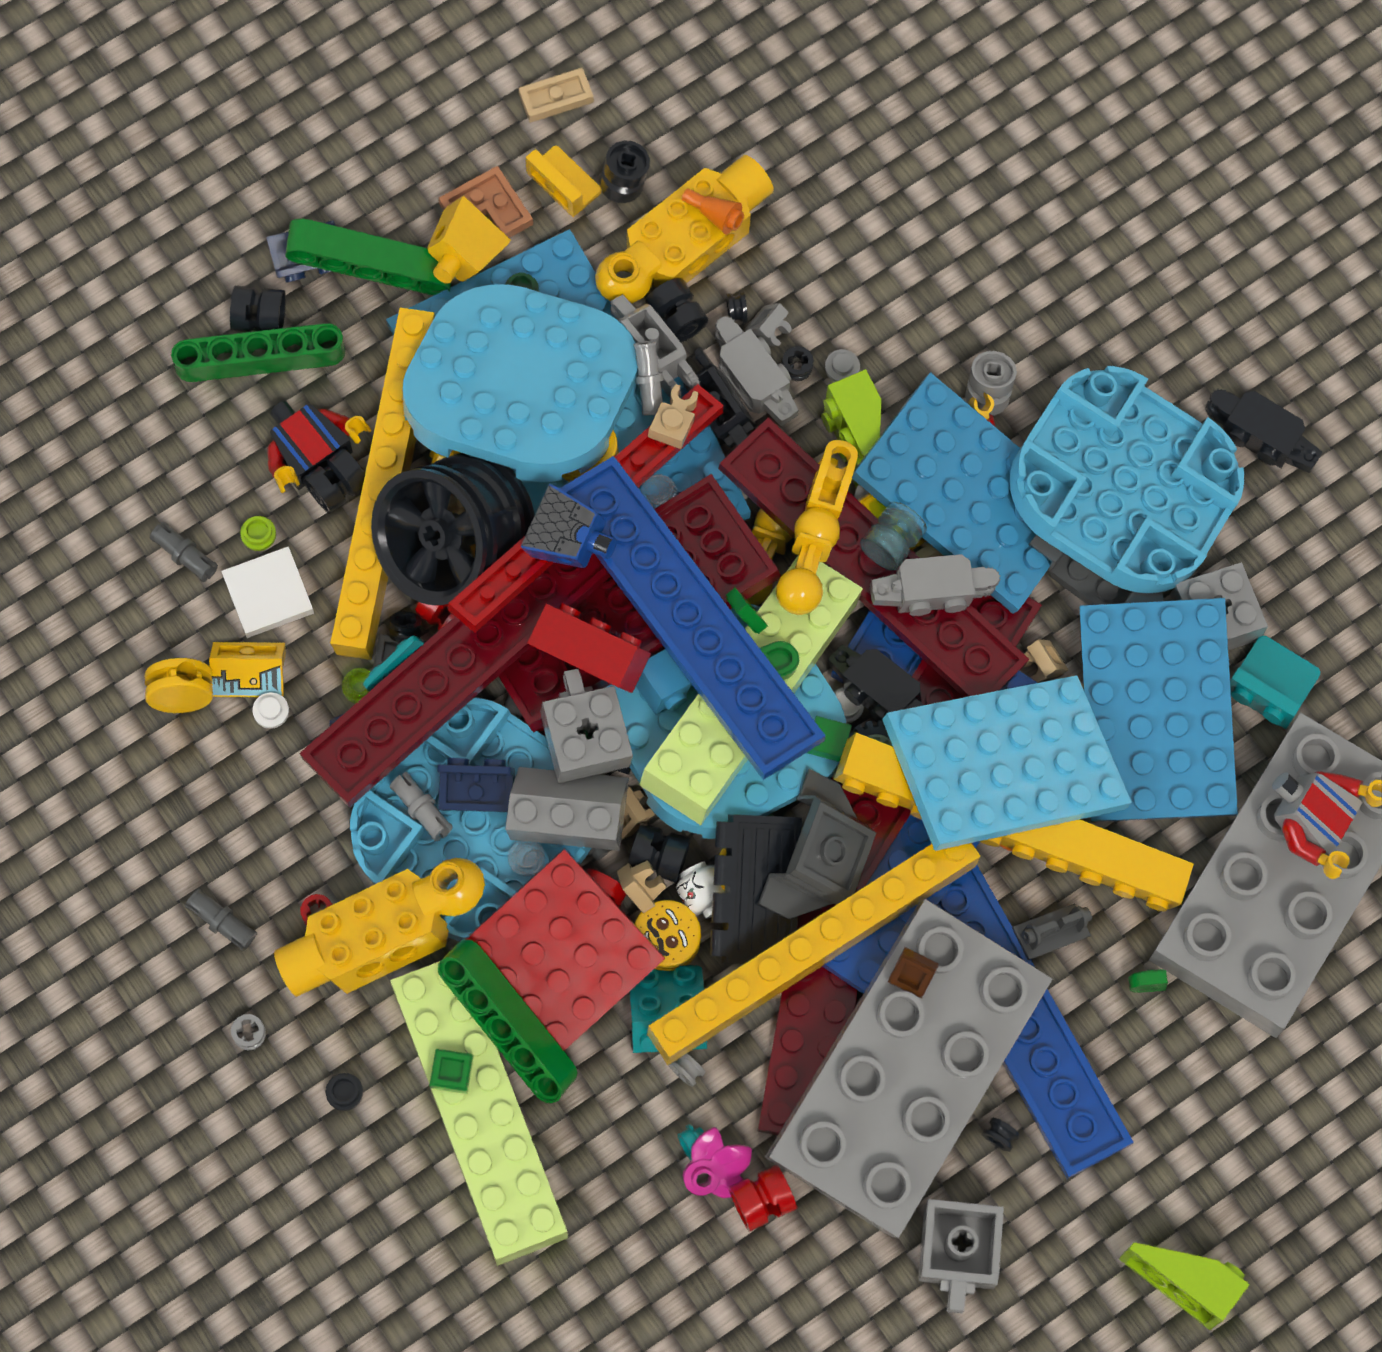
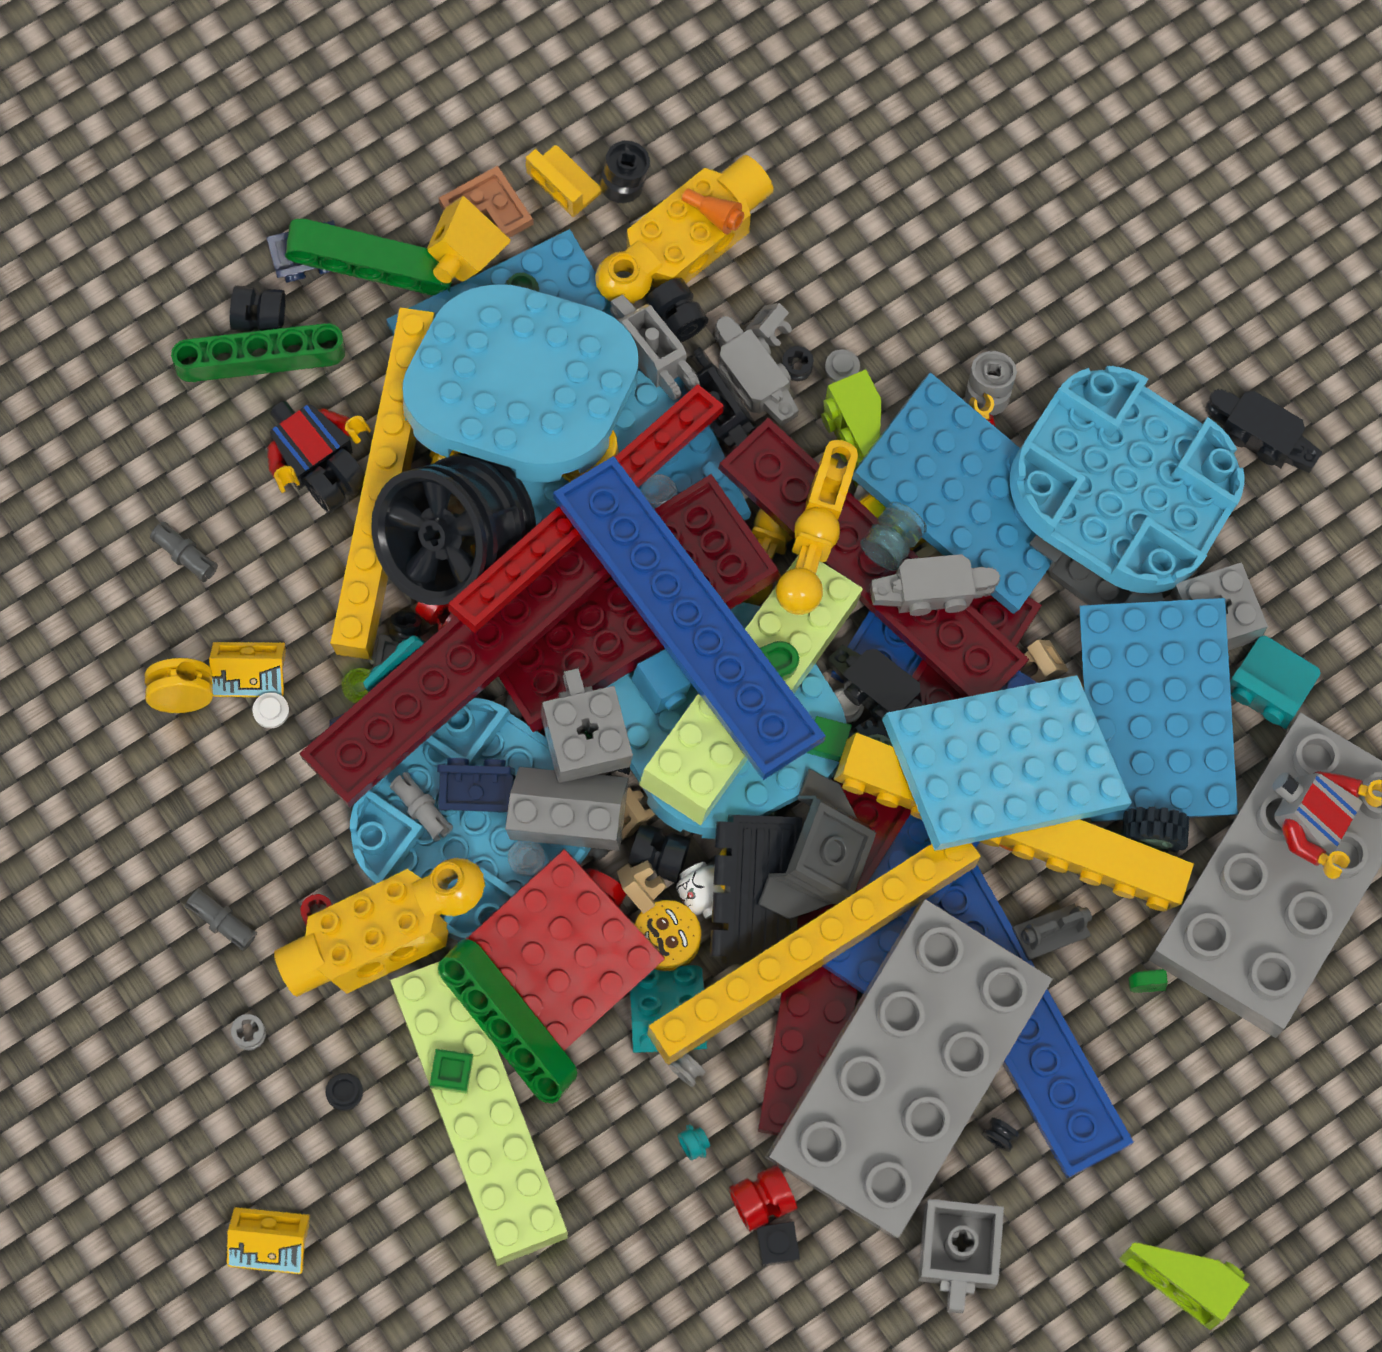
white tile [221,546,314,638] -> none
lime plate [240,516,276,551] -> none
tan plate [518,68,594,123] -> none
torso [521,484,616,568] -> none
red brick [527,603,651,693] -> none
light grey pin [634,341,664,415] -> none
tan plate [648,384,698,449] -> none
dark pink plate [683,1127,752,1198] -> none
black bush [726,292,748,323] -> none
green tile [726,587,768,634] -> none
reddish brown tile [888,947,939,999] -> none
none -> yellow panel [227,1207,310,1274]
none -> black plate [756,1221,800,1267]
none -> black wheel [1122,807,1190,853]

